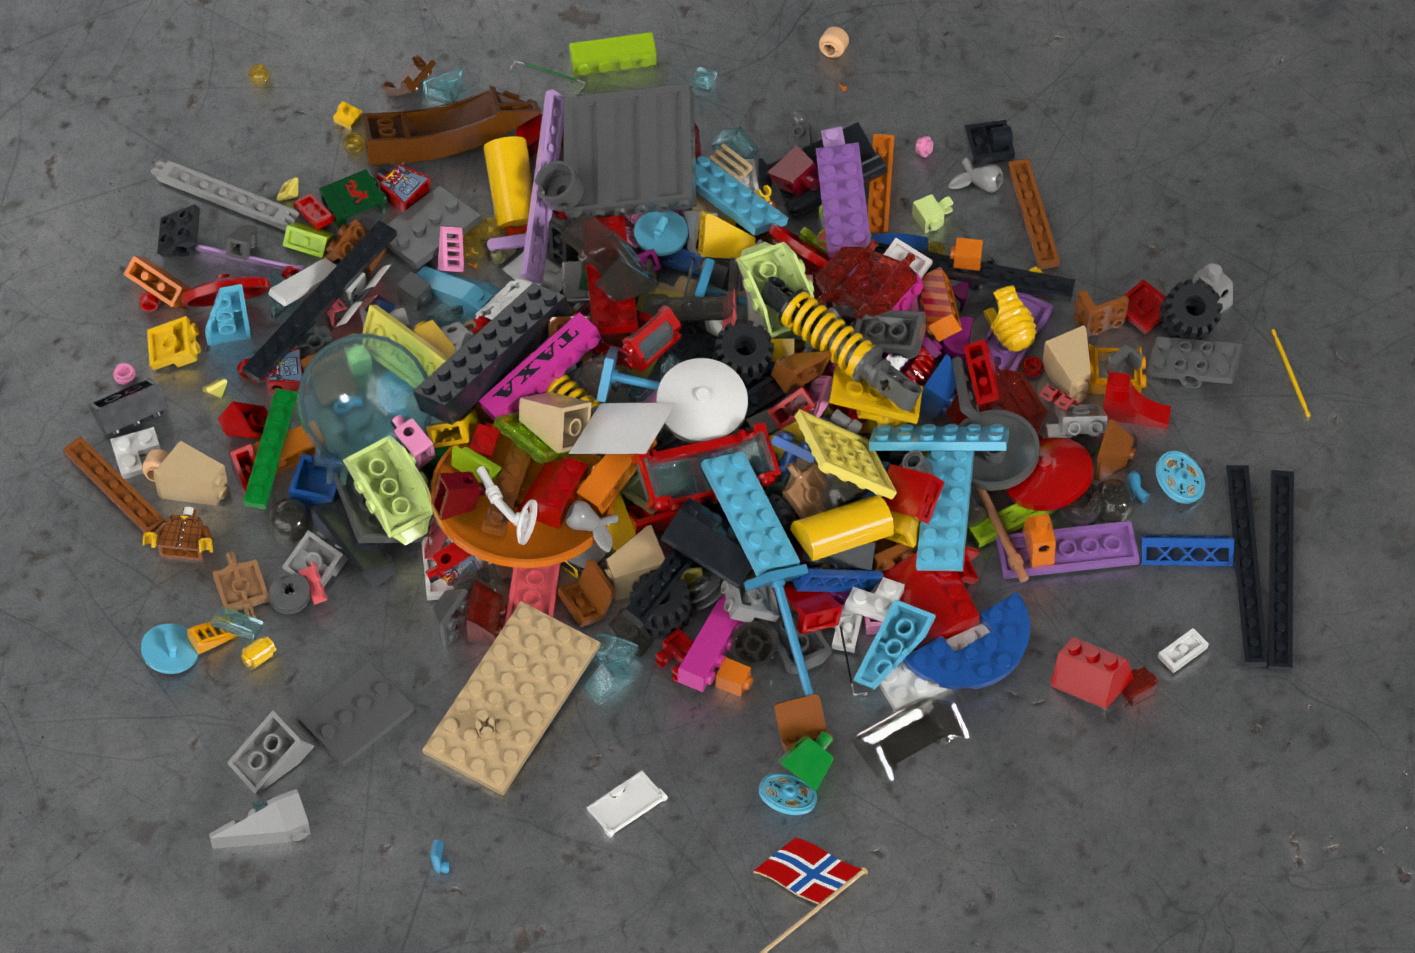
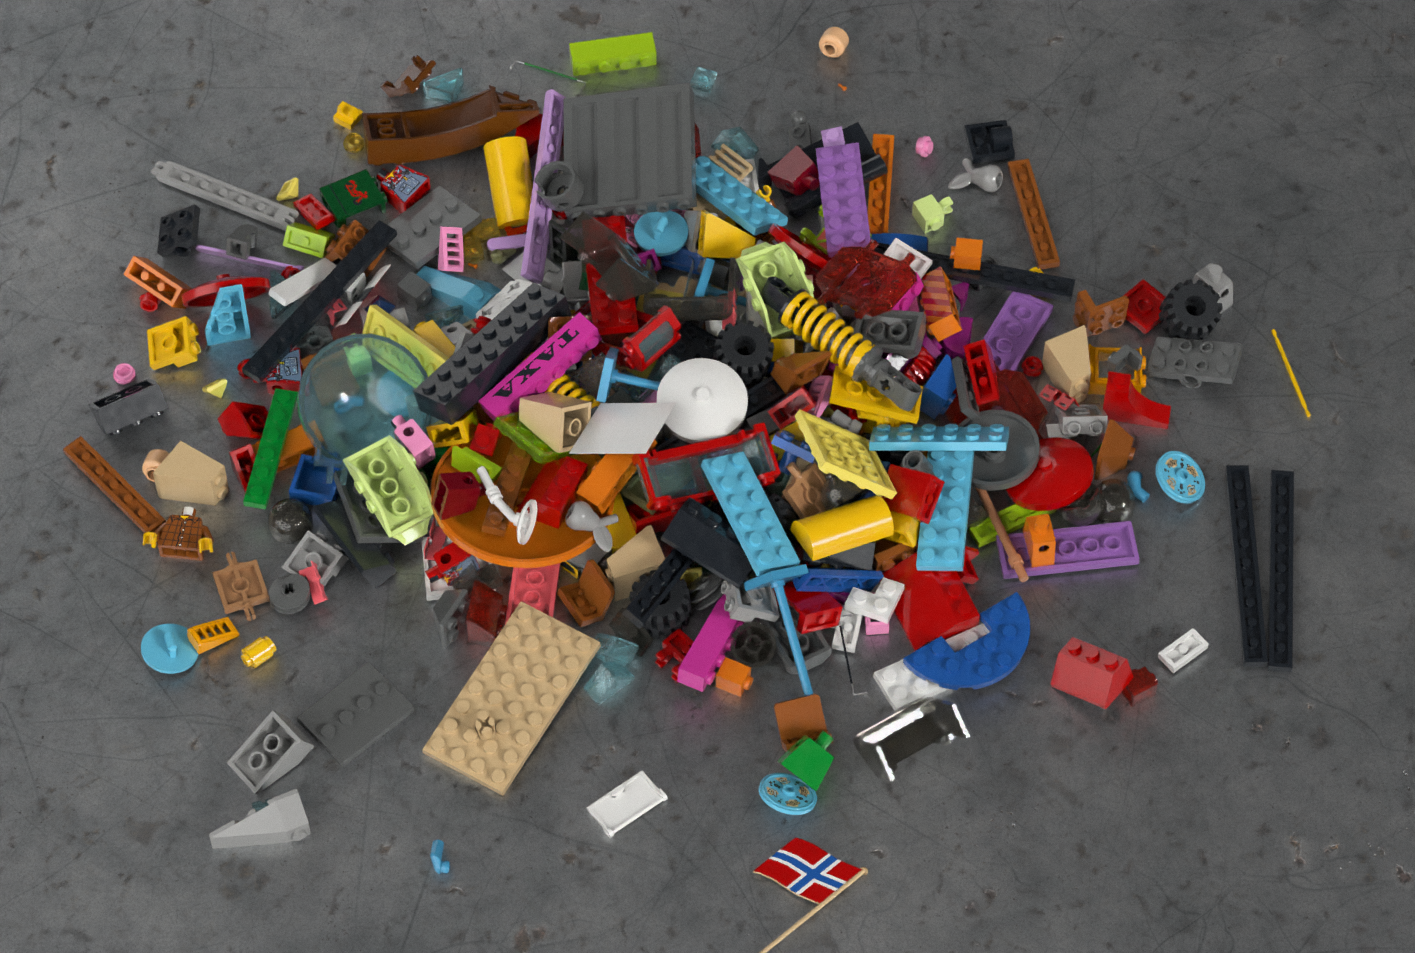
white plate [110,427,160,479] -> none
clear light blue plate [211,606,264,641] -> none
clear yellow plate [248,64,270,84] -> none
medium azure wedge [853,599,936,689] -> none
clear yellow plate [928,241,946,255] -> none
yellow hair [983,285,1037,352] -> none
blue fence [1140,534,1234,566] -> none

